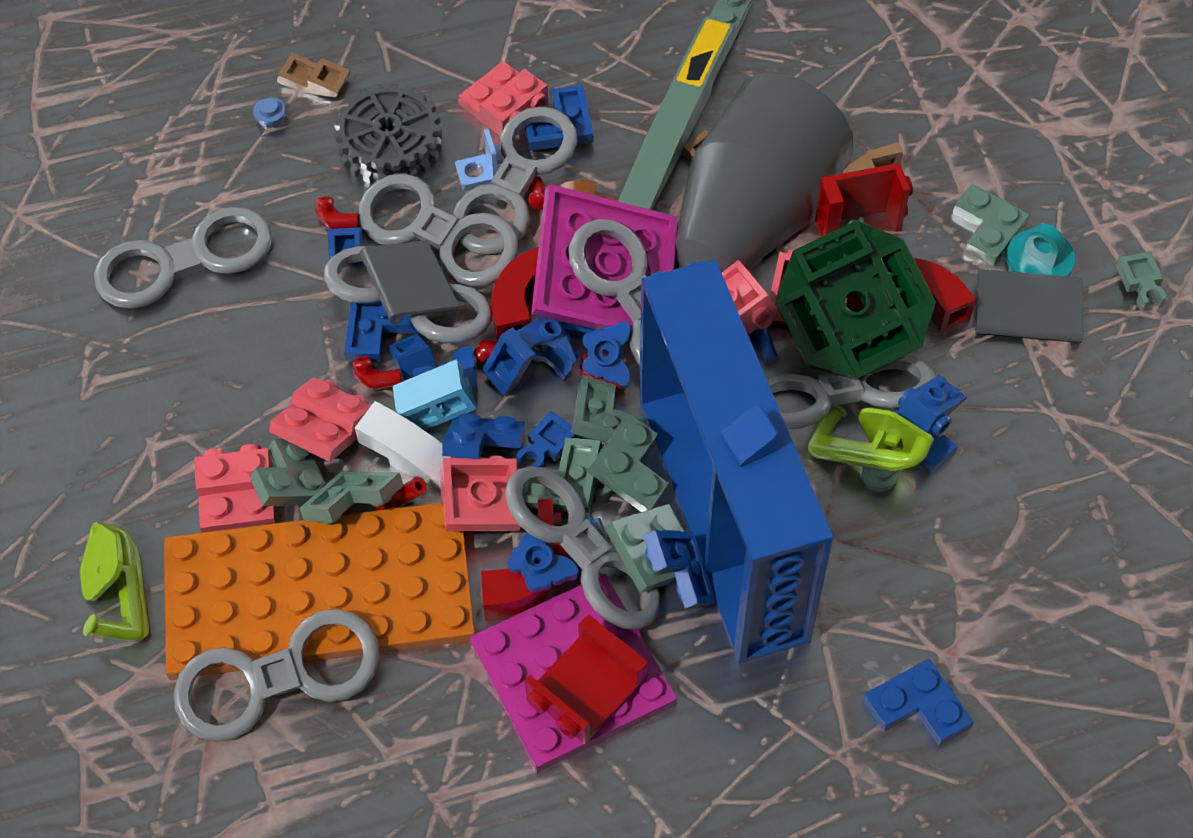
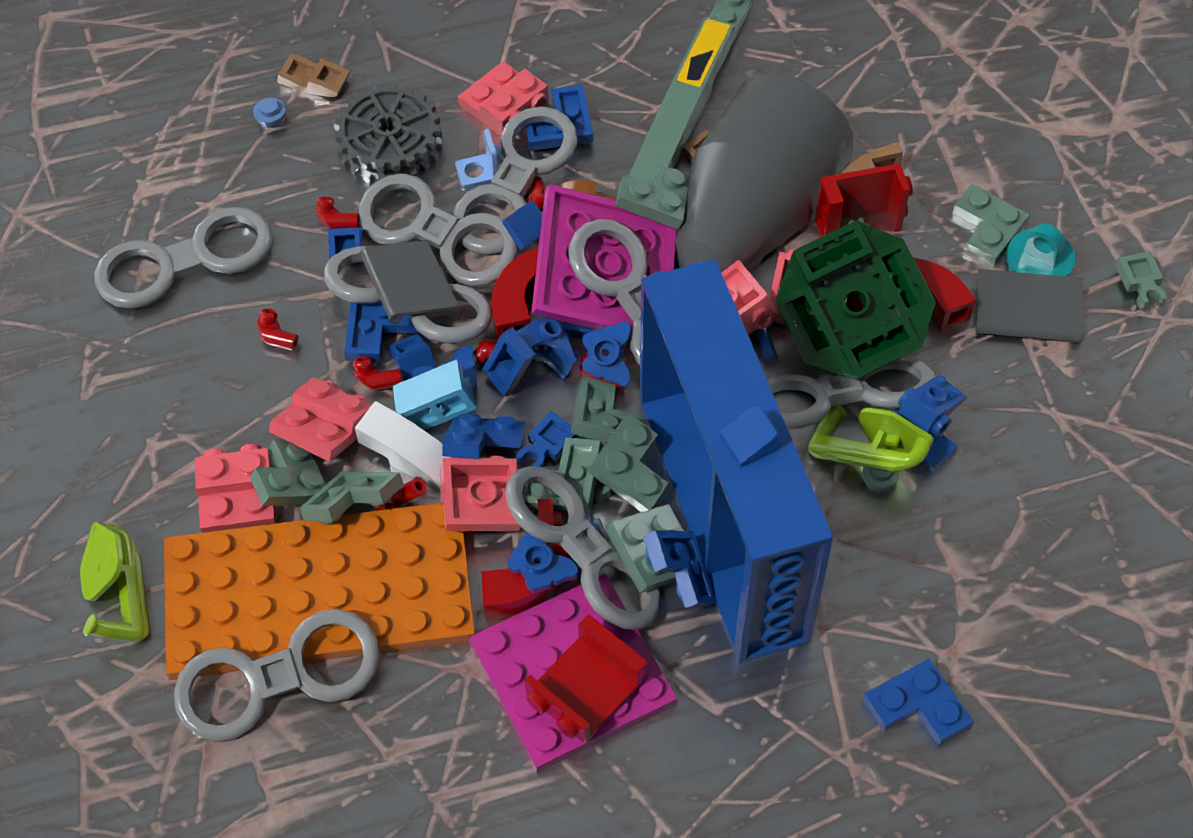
none -> red arm [256,308,299,351]
none -> blue slope [502,201,542,250]
none -> sand green plate [615,164,690,230]

